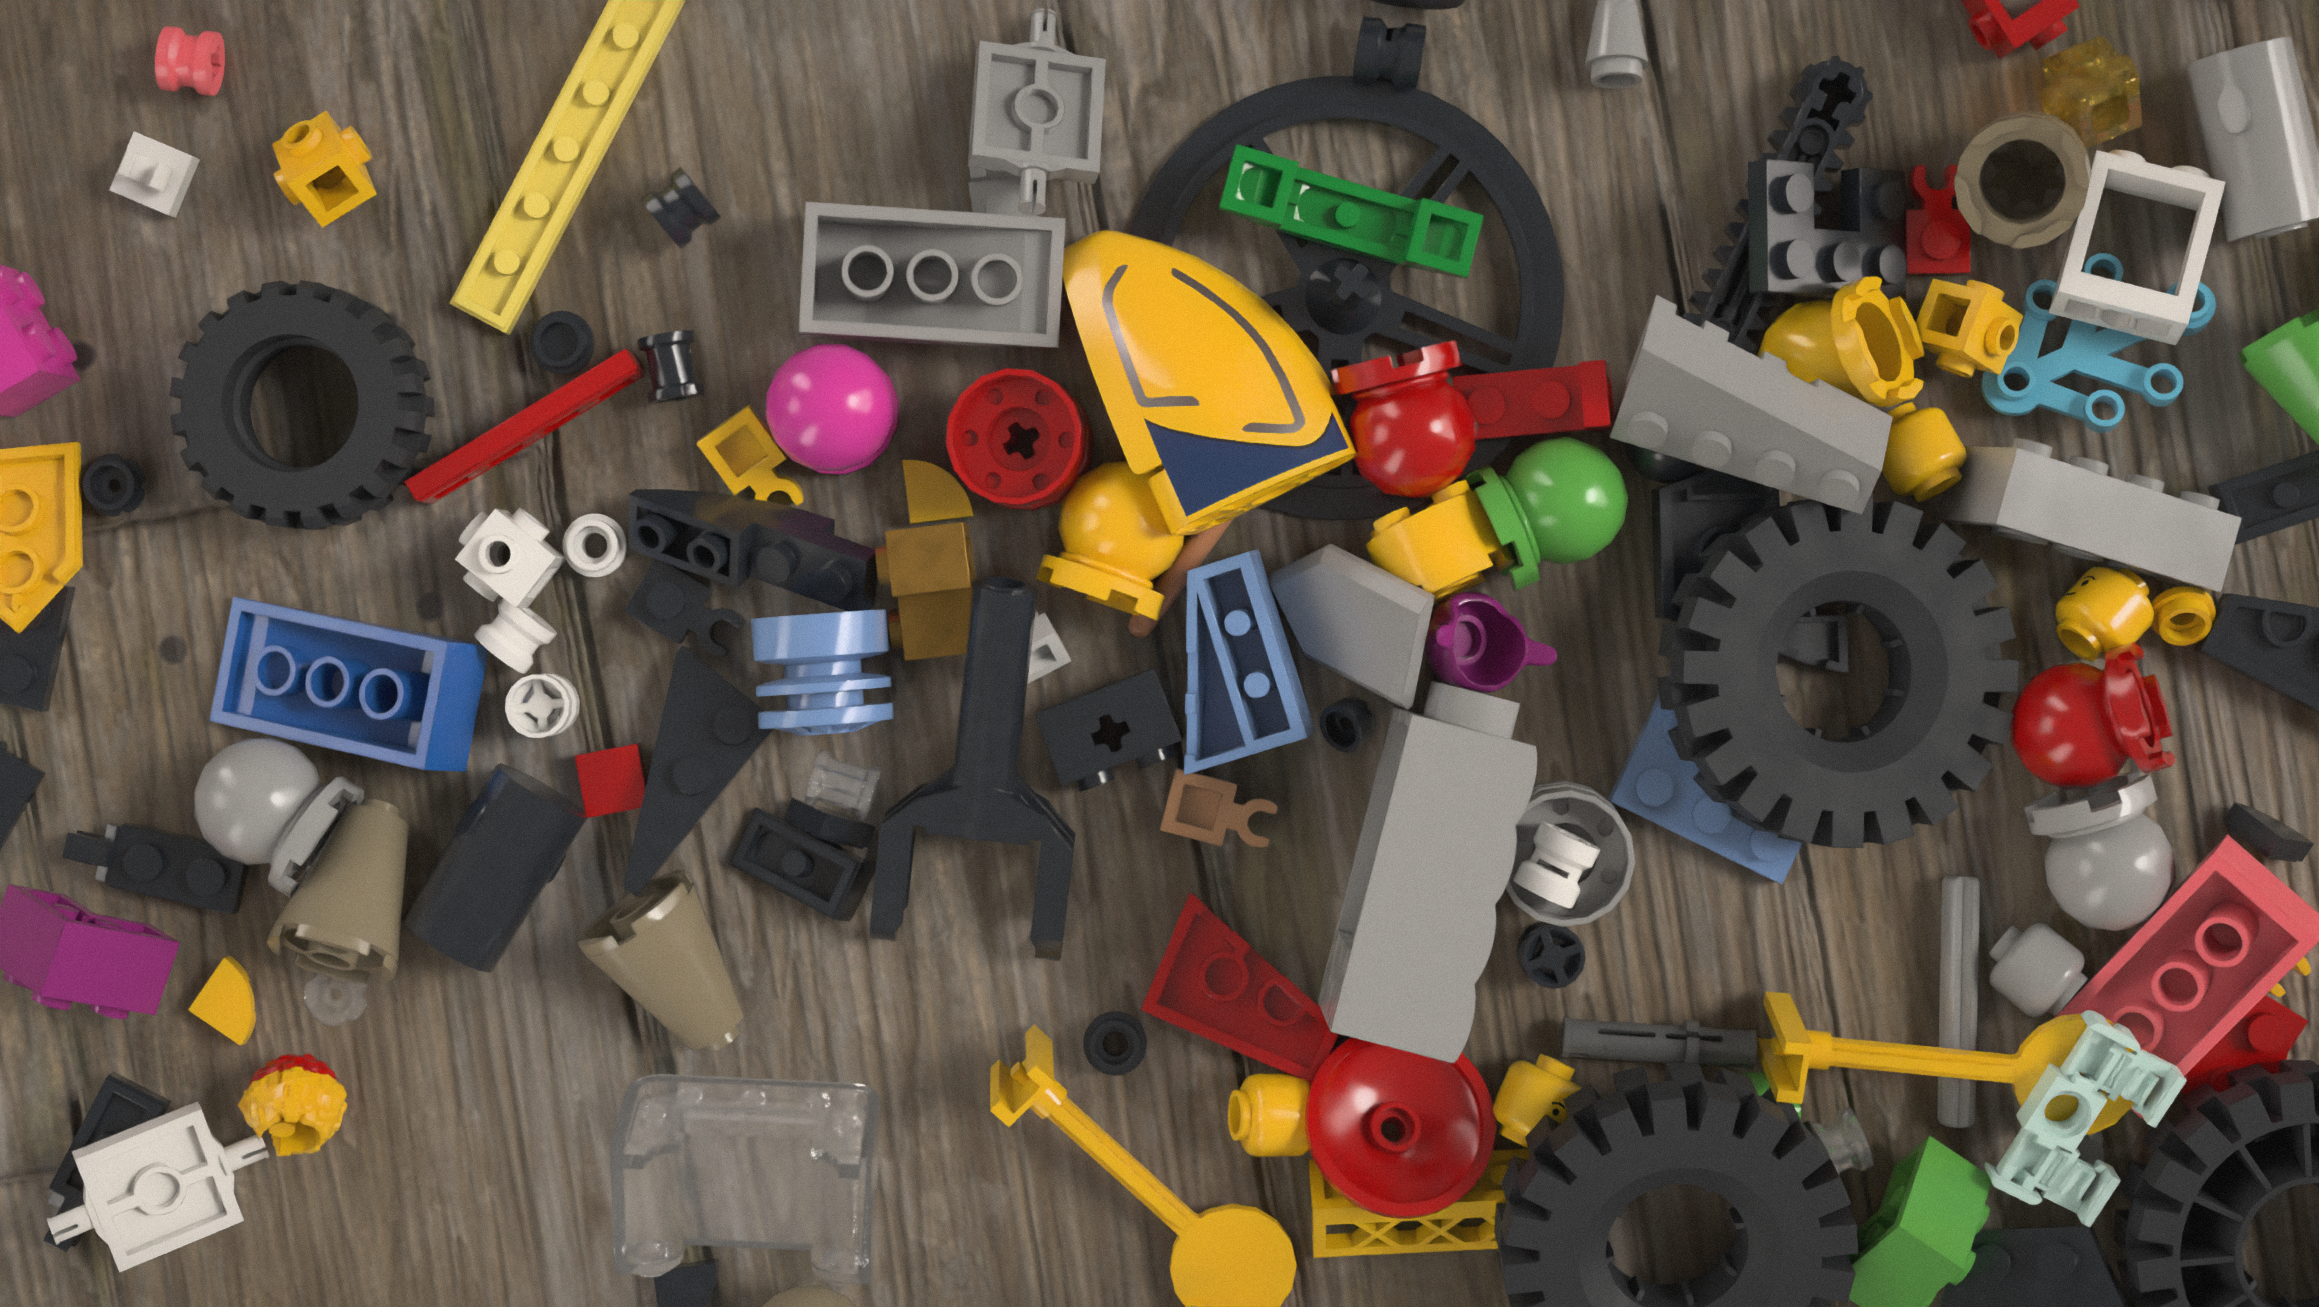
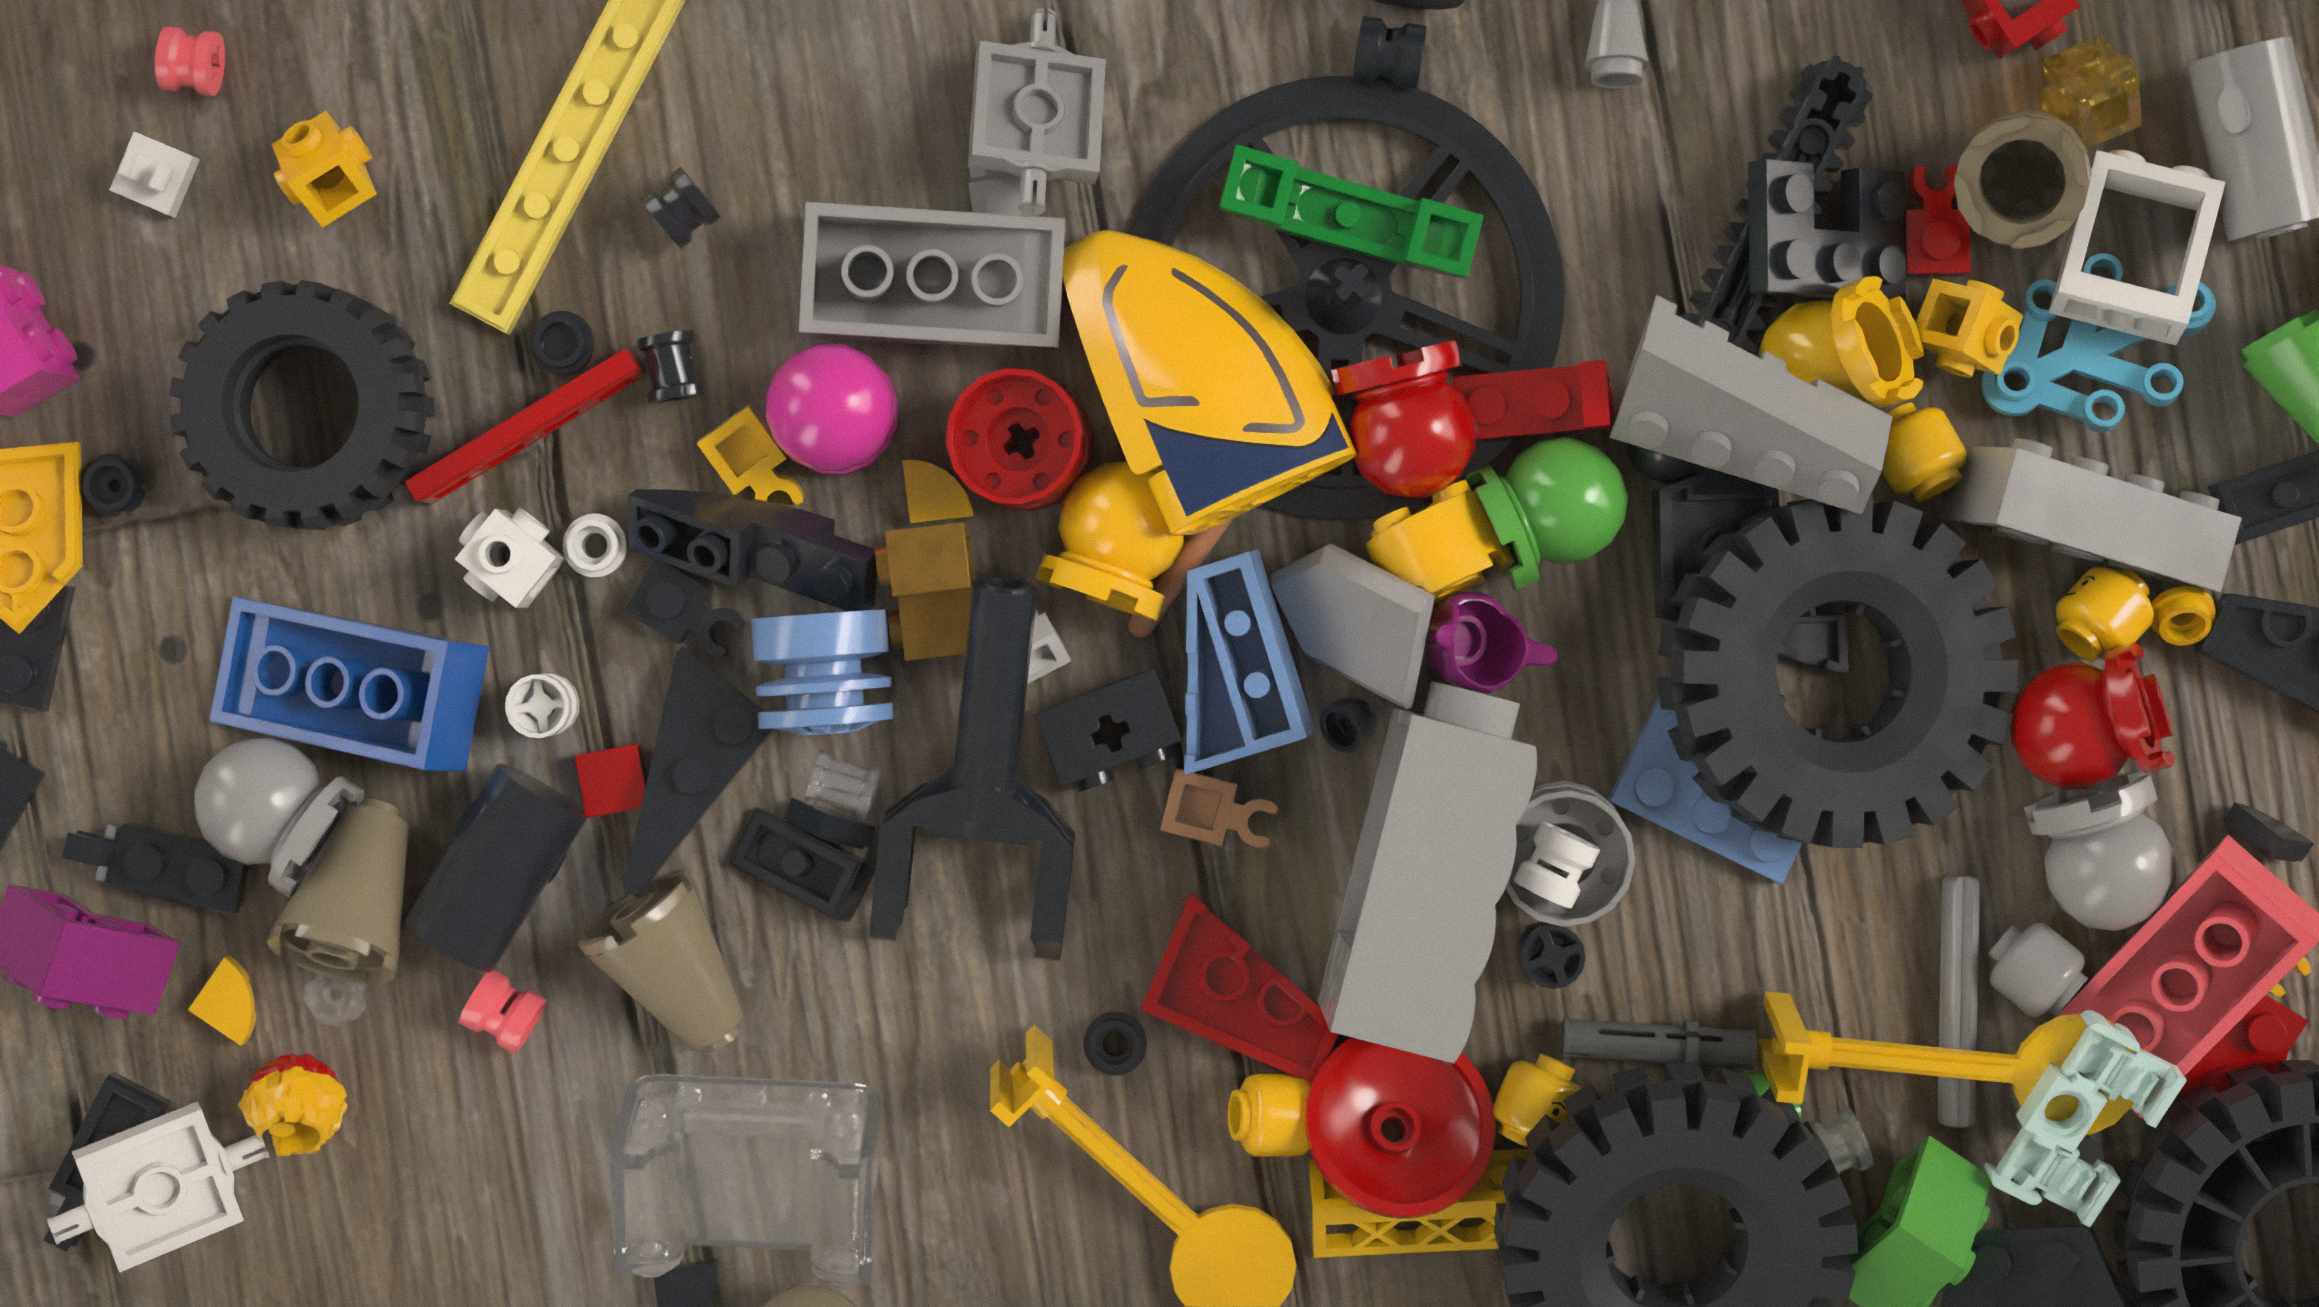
white wheel [474,598,557,674] -> none
none -> coral wheel [458,970,547,1054]

